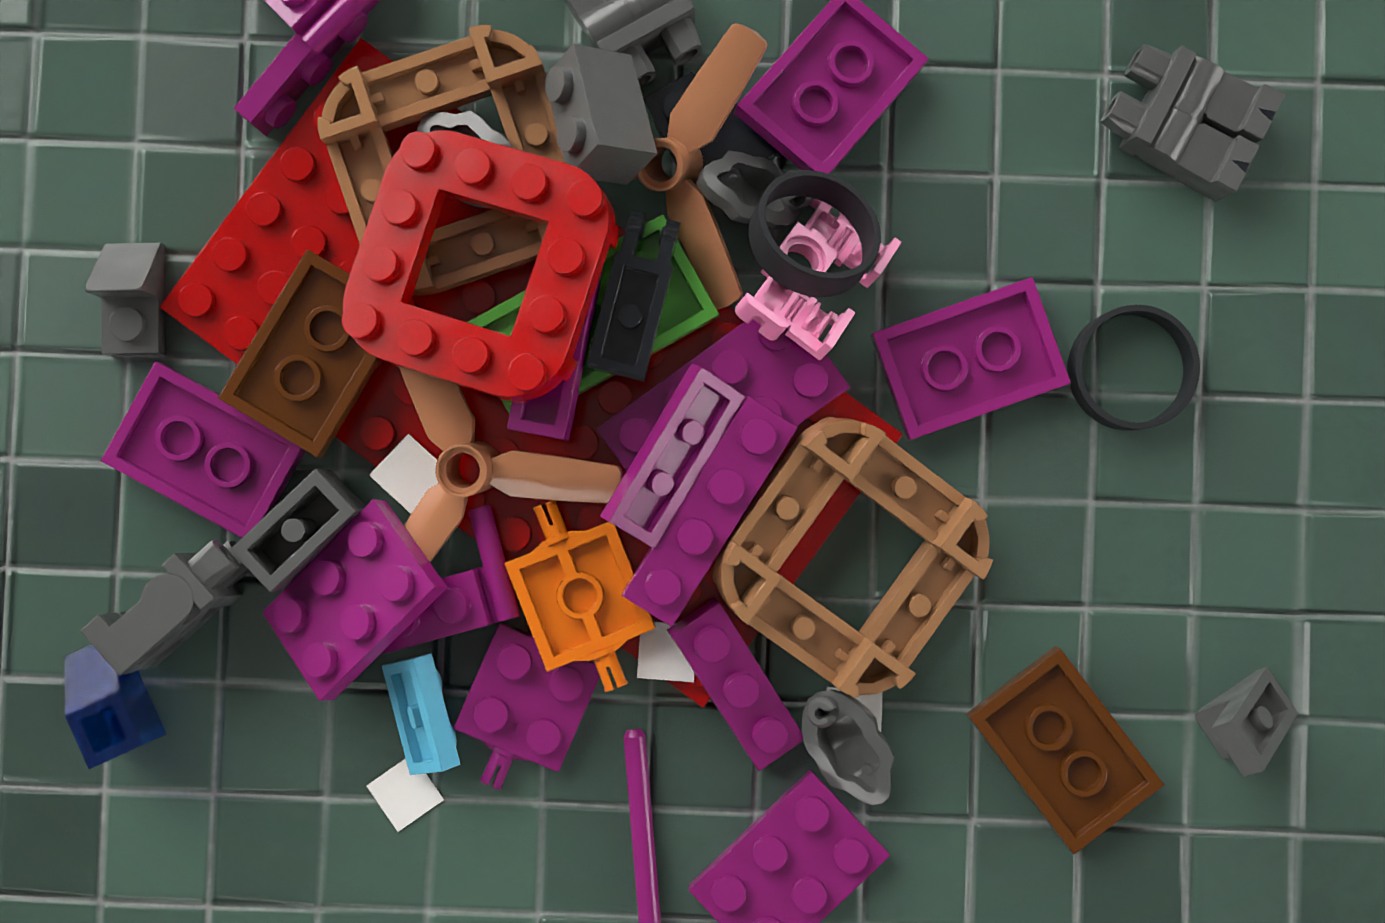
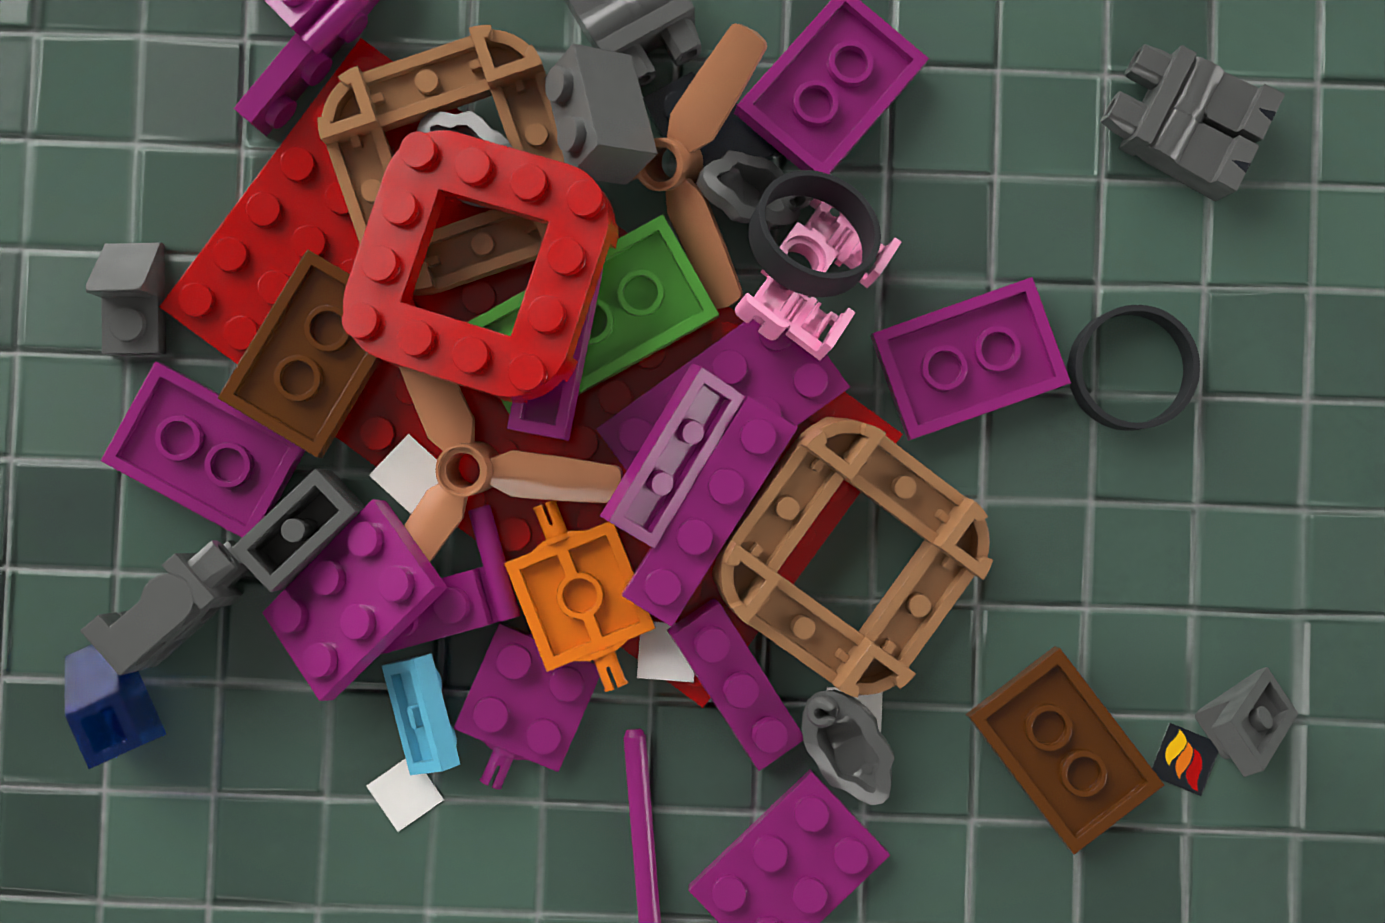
black hinge [587,210,681,383] -> none
none -> black sticker [1152,723,1219,796]

